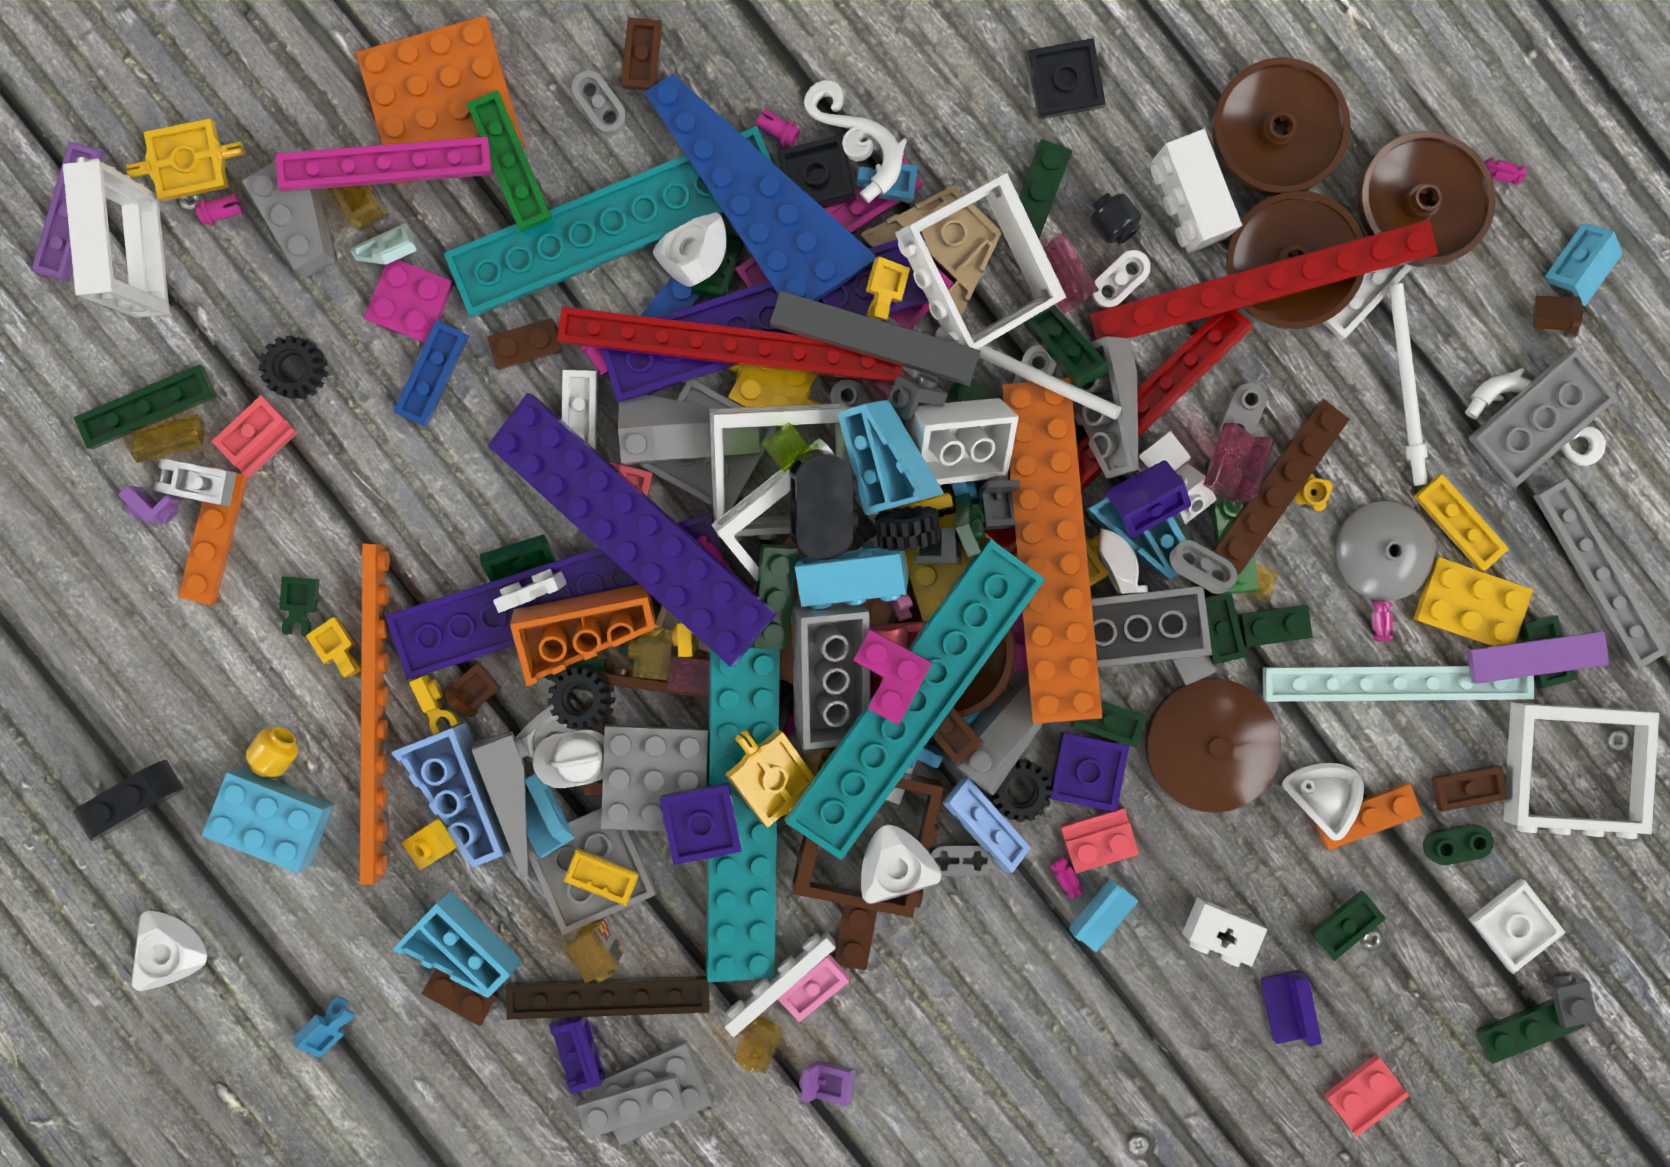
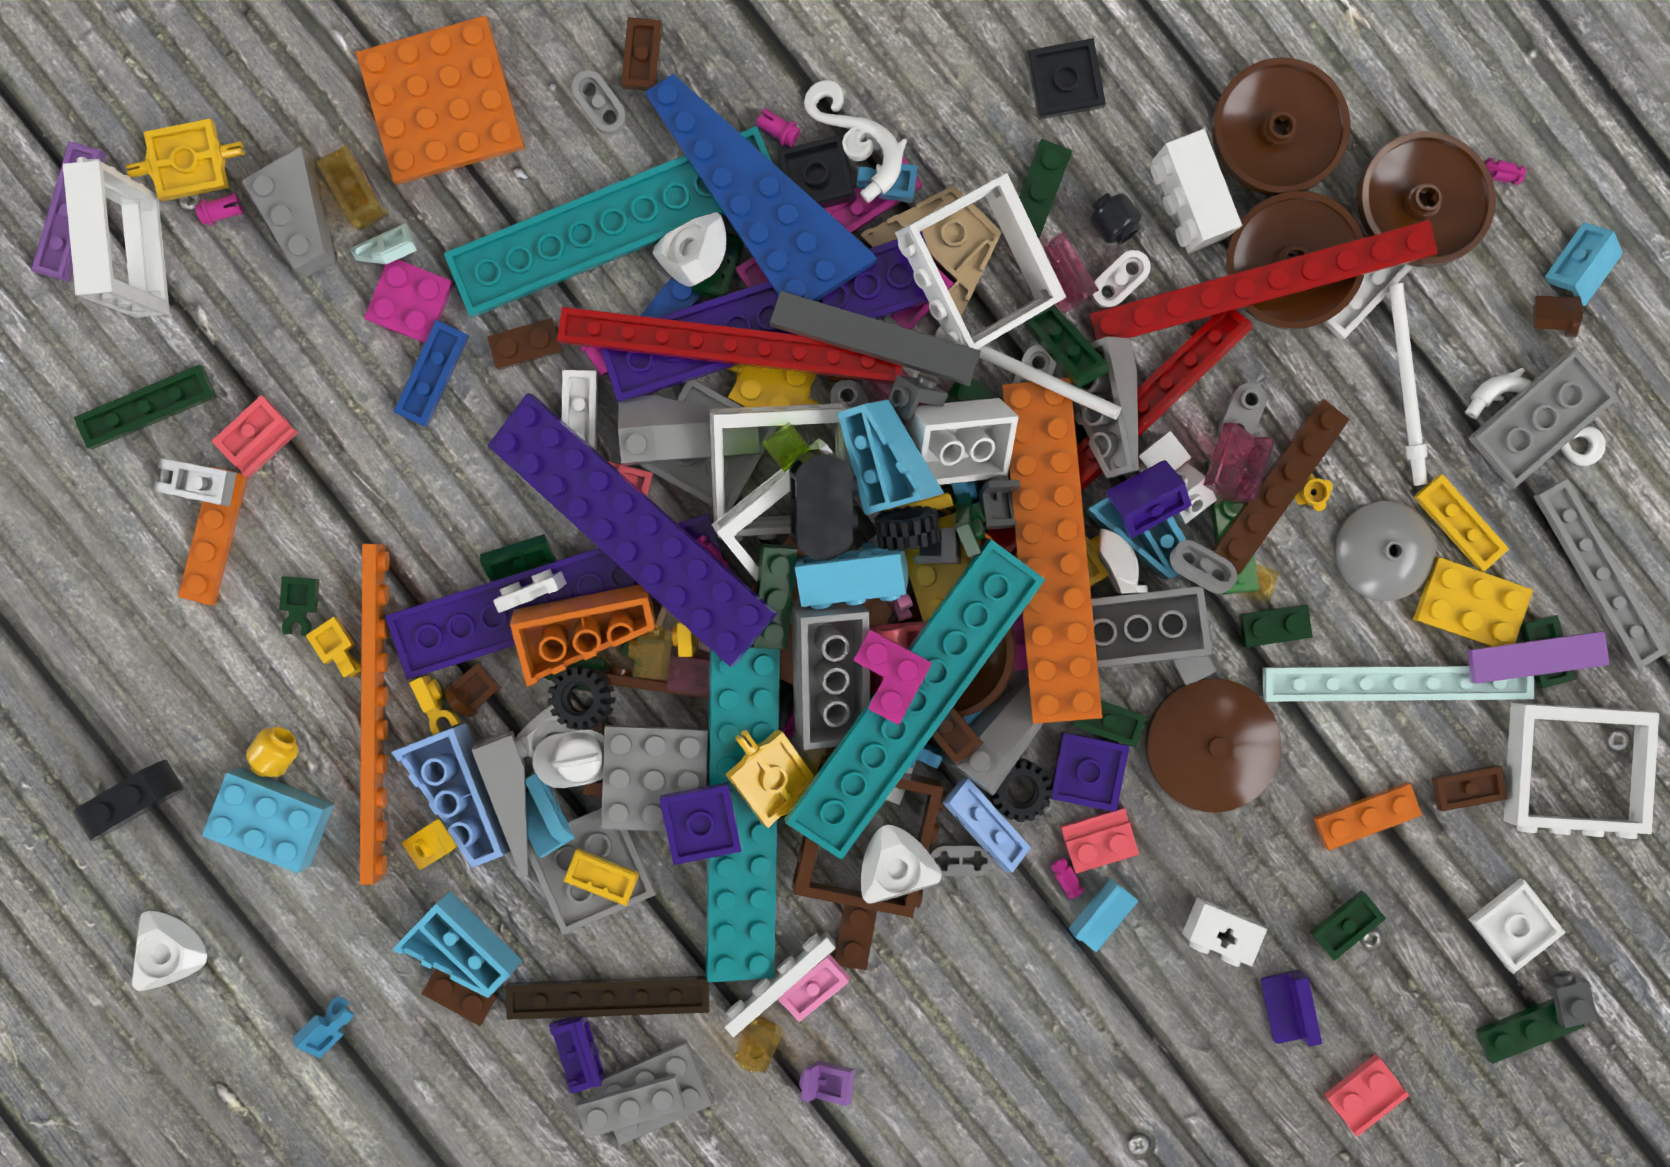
medium lavender bracket [118,485,183,525] -> none
clear yellow plate [130,414,205,463] -> none
black tyre [259,336,328,400] -> none
dark pink plate [275,137,493,192] -> none
green plate [466,90,553,233] -> none
clear yellow brick [566,917,624,984] -> none
yellow plate [866,257,910,321] -> none
dark green plate [1205,594,1247,665] -> none
white hat [1282,763,1364,841] -> none
dark pink piece [1372,601,1393,641] -> none
dark green plate [1423,824,1494,865] -> none

